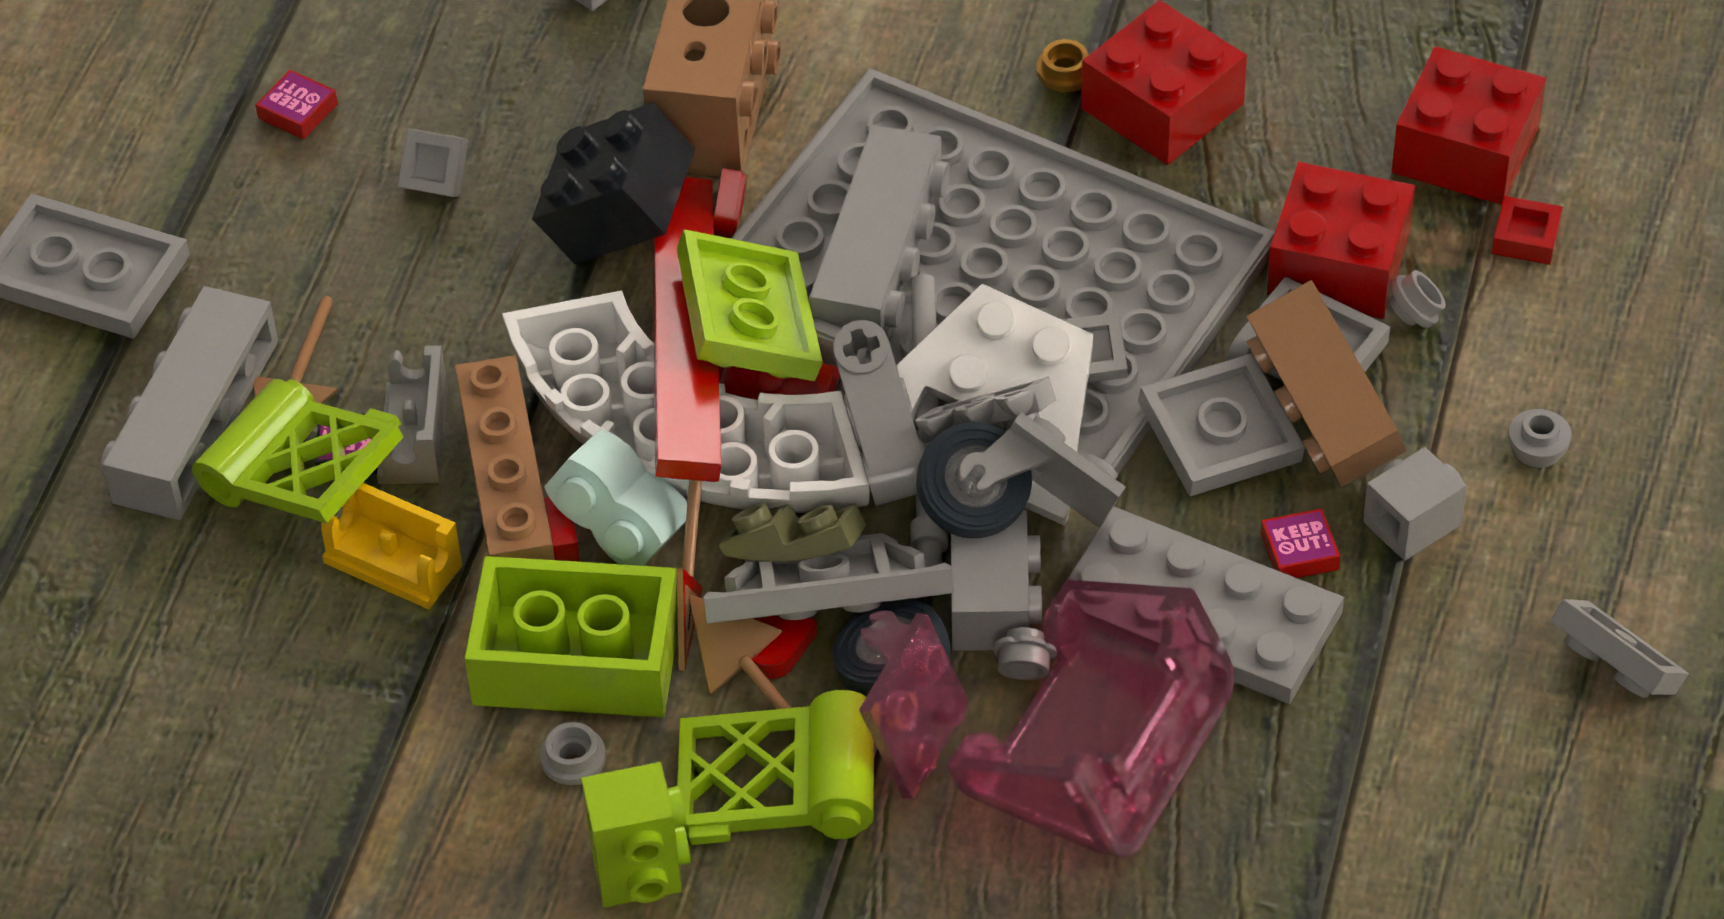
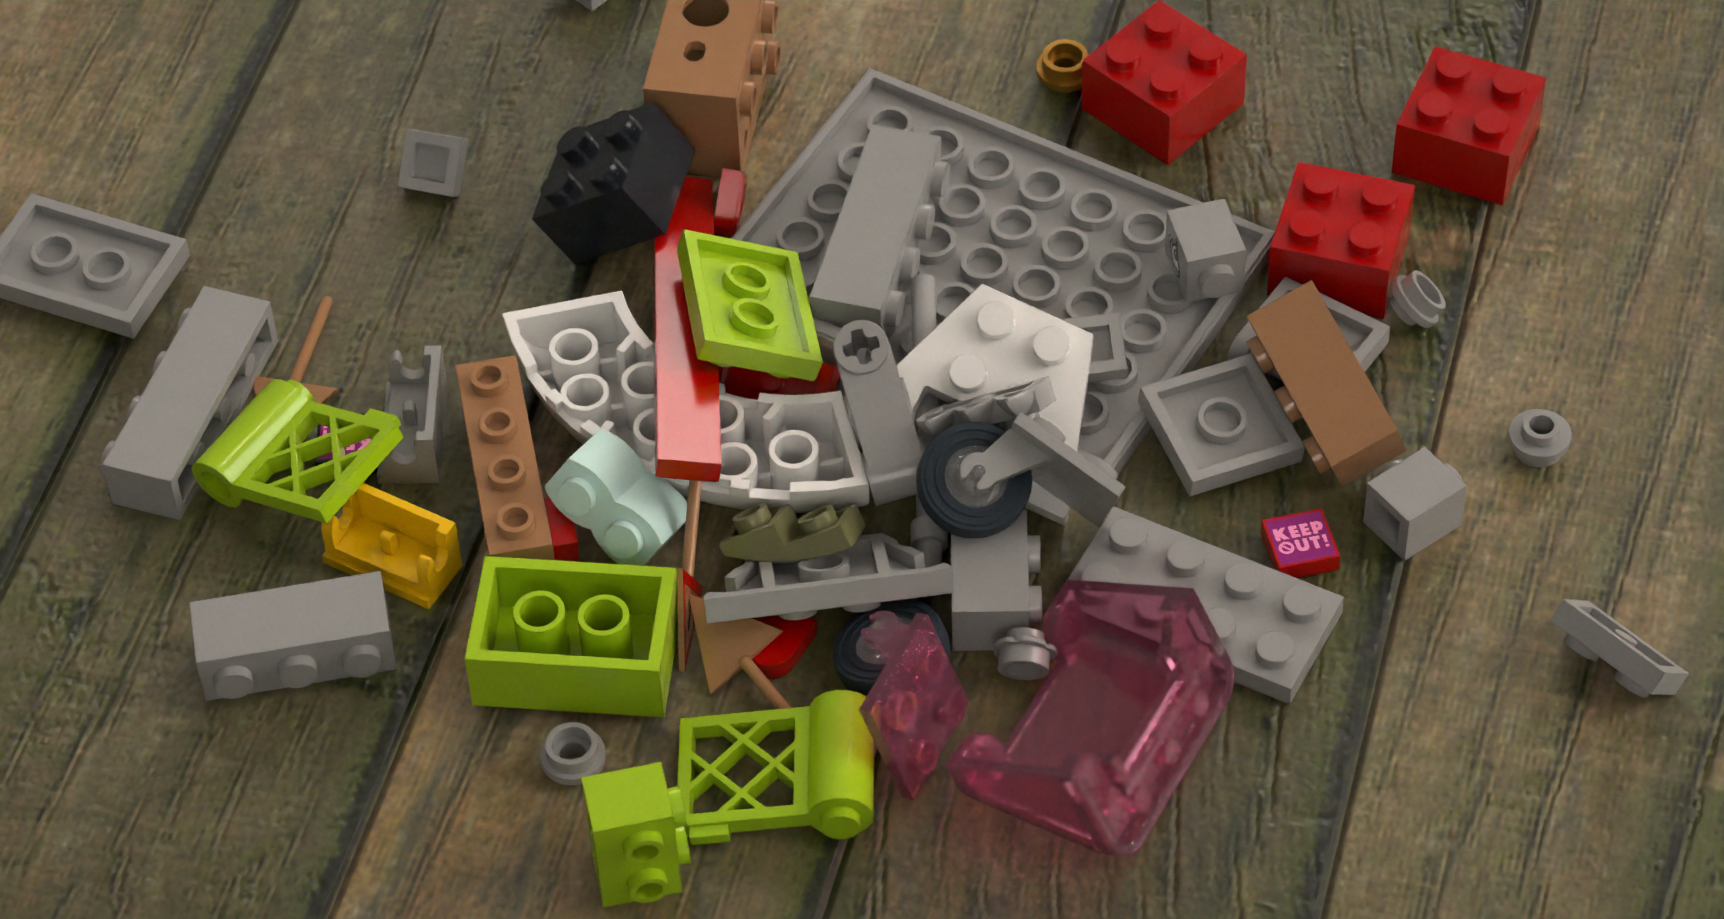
tile [255,70,338,140] -> none
red tile [1491,196,1563,265] -> none
none -> light grey brick [189,571,397,701]
none -> light grey brick [1165,199,1246,303]

